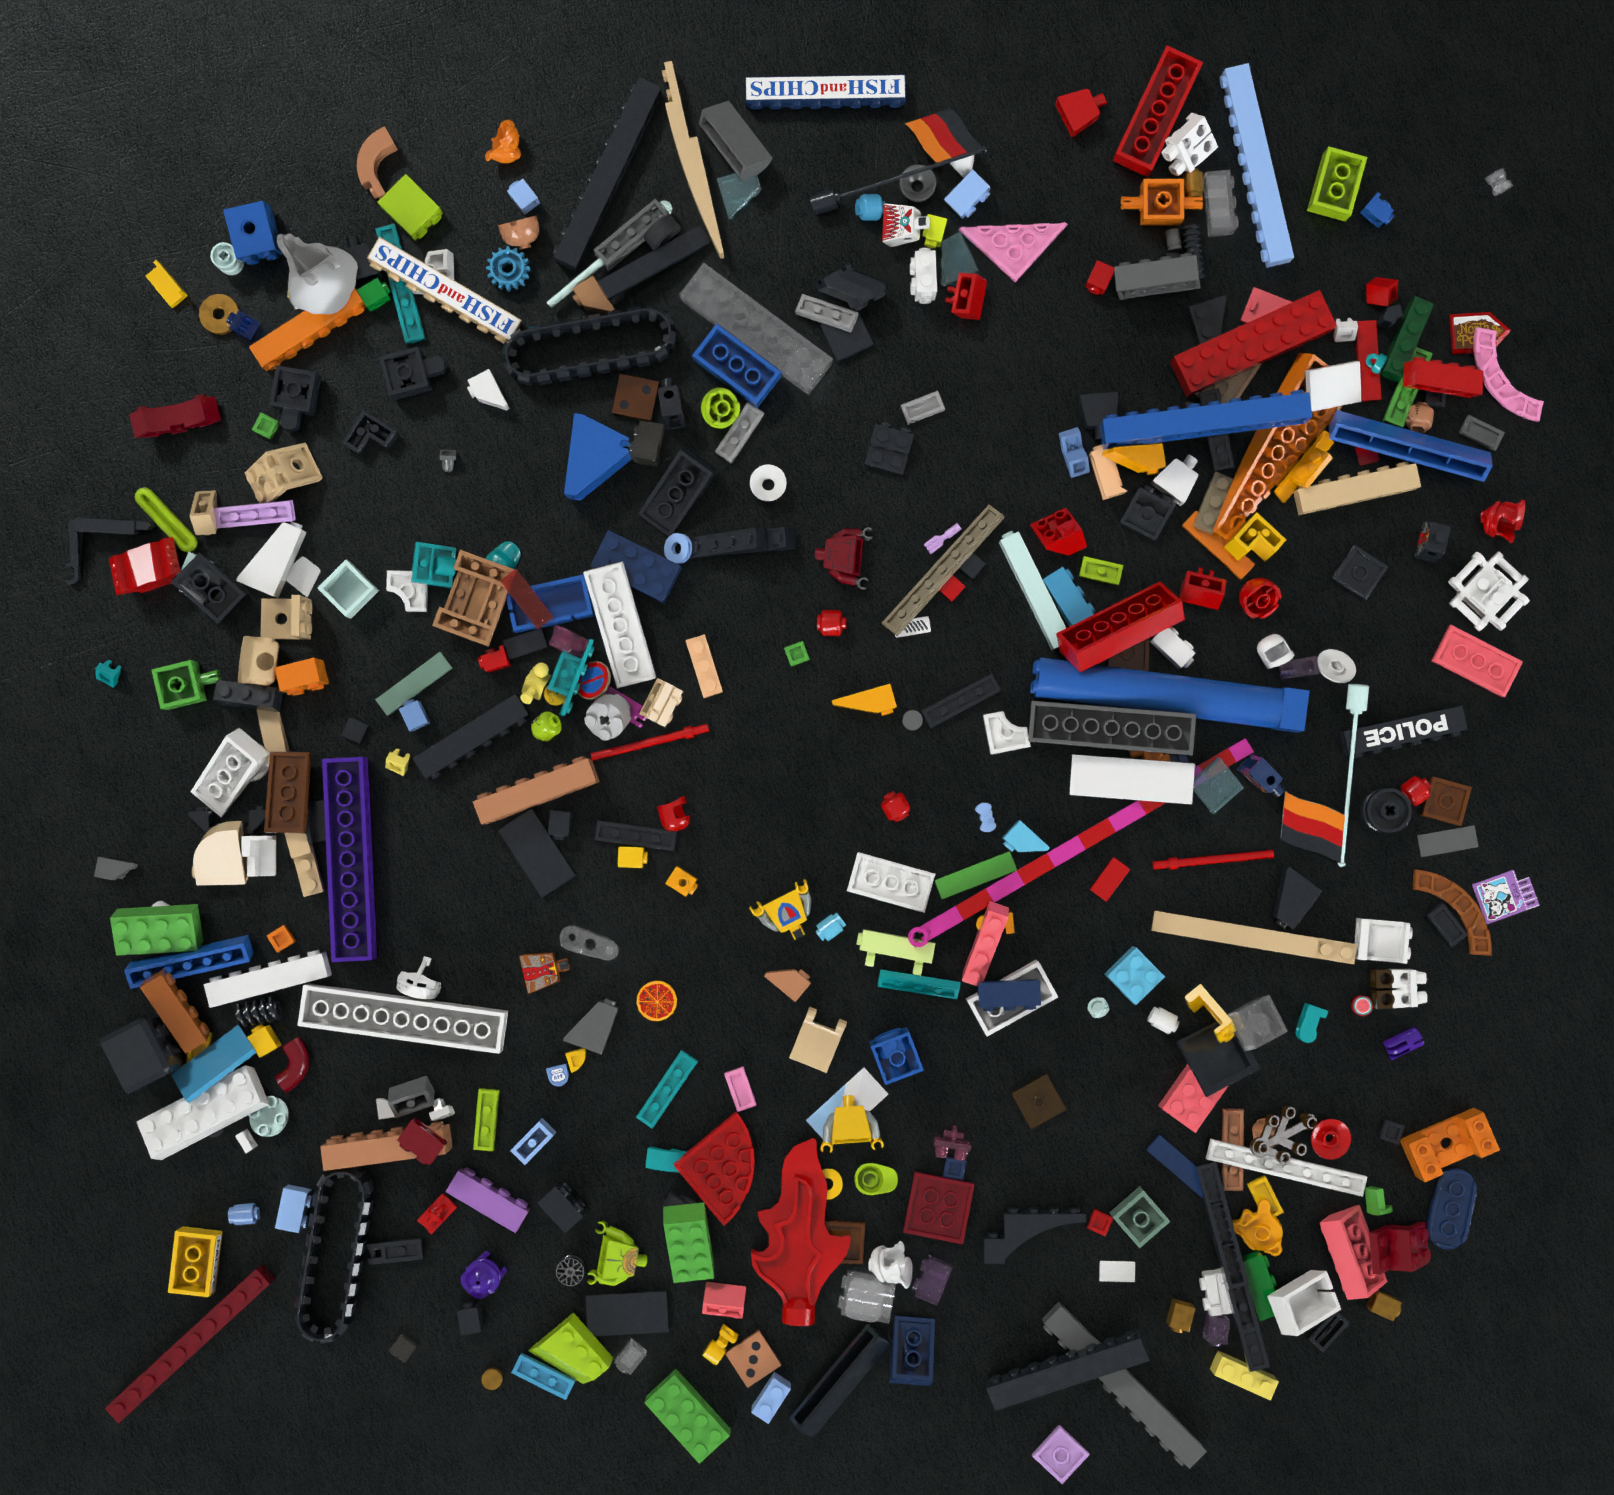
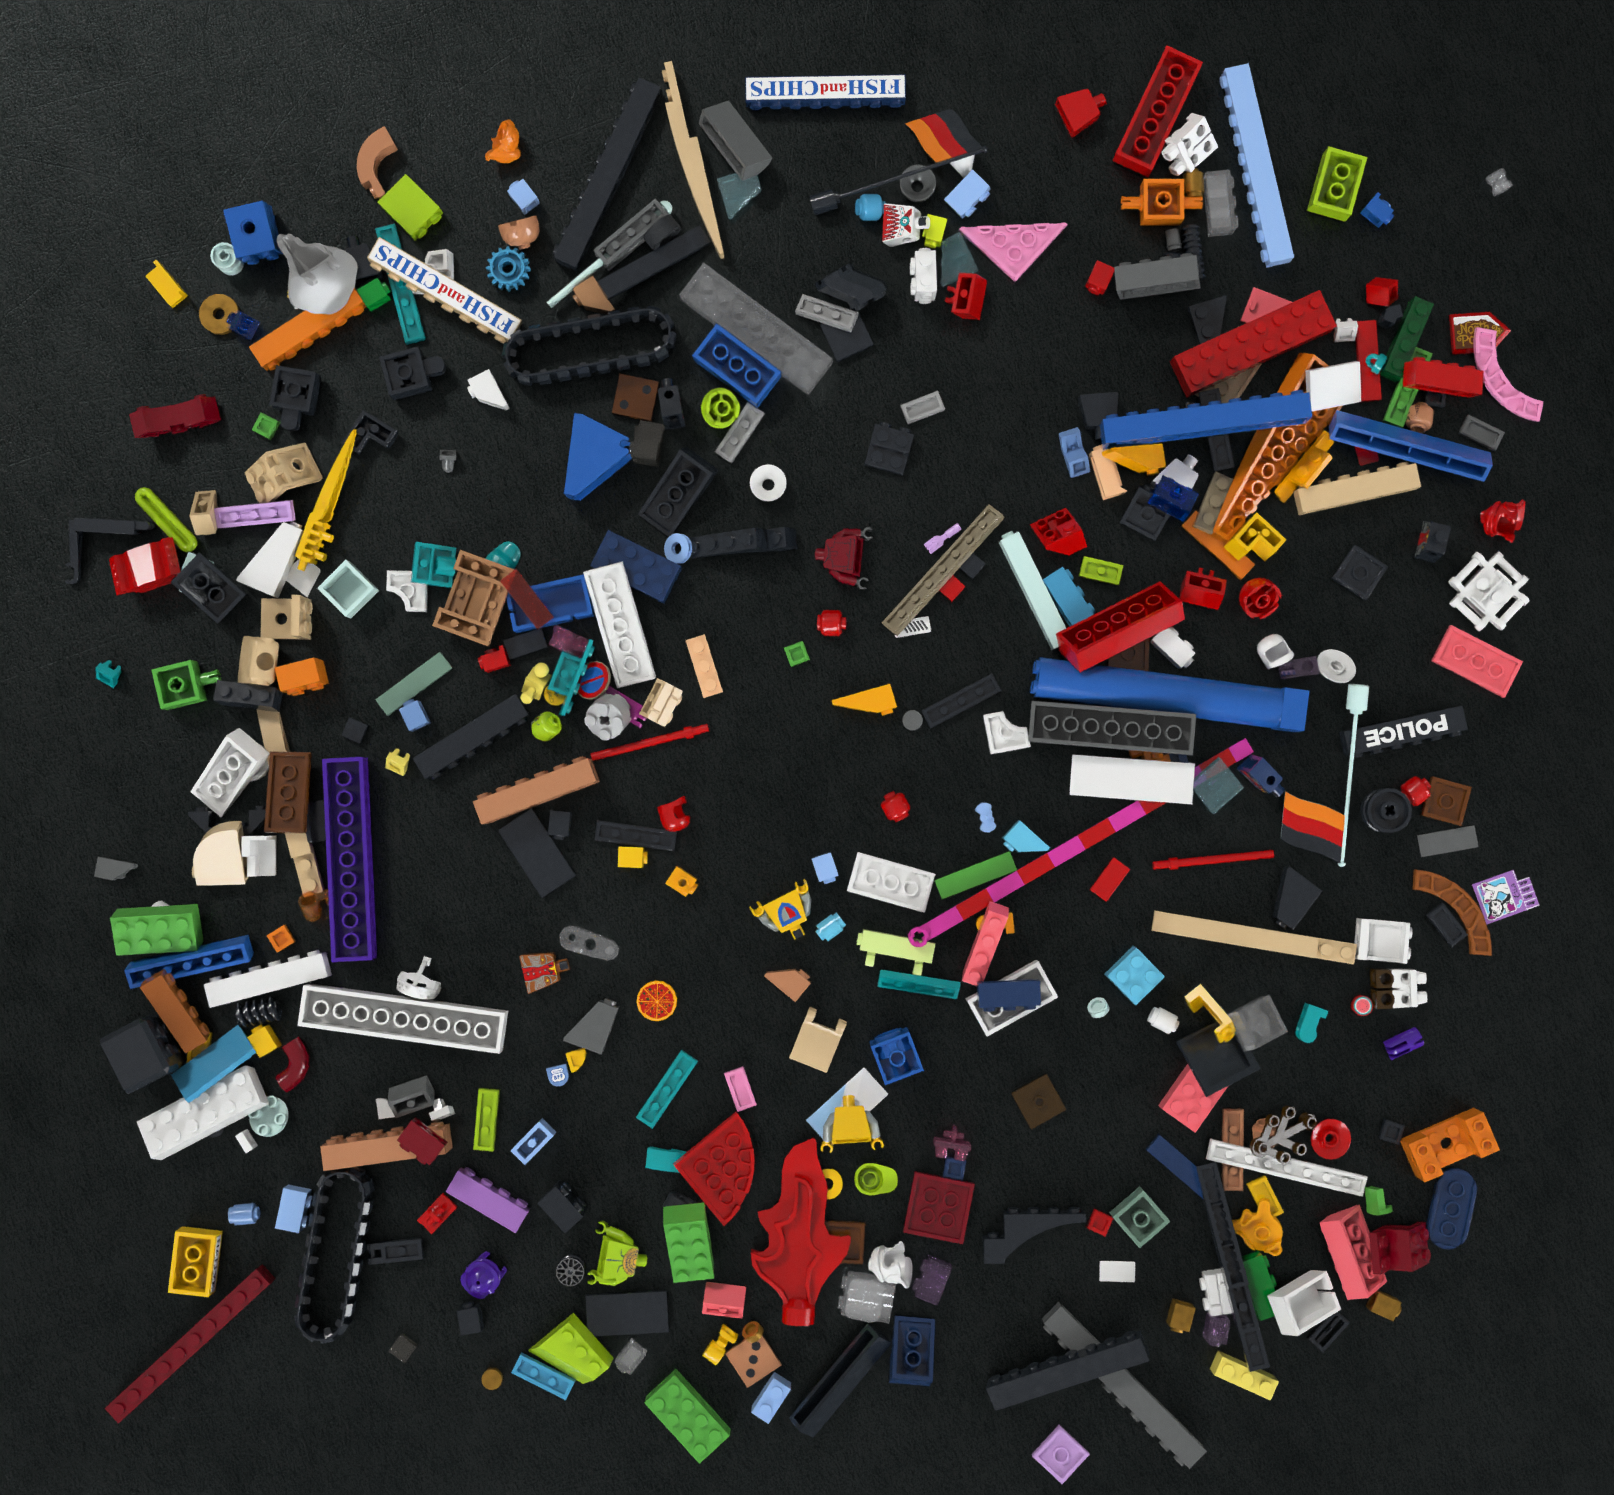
none -> yellow piece [295,429,356,571]
none -> clear orange piece [298,889,329,921]
none -> pearl gold tile [742,1321,763,1343]
none -> light blue brick [812,852,839,884]
none -> clear blue brick [1148,475,1199,522]

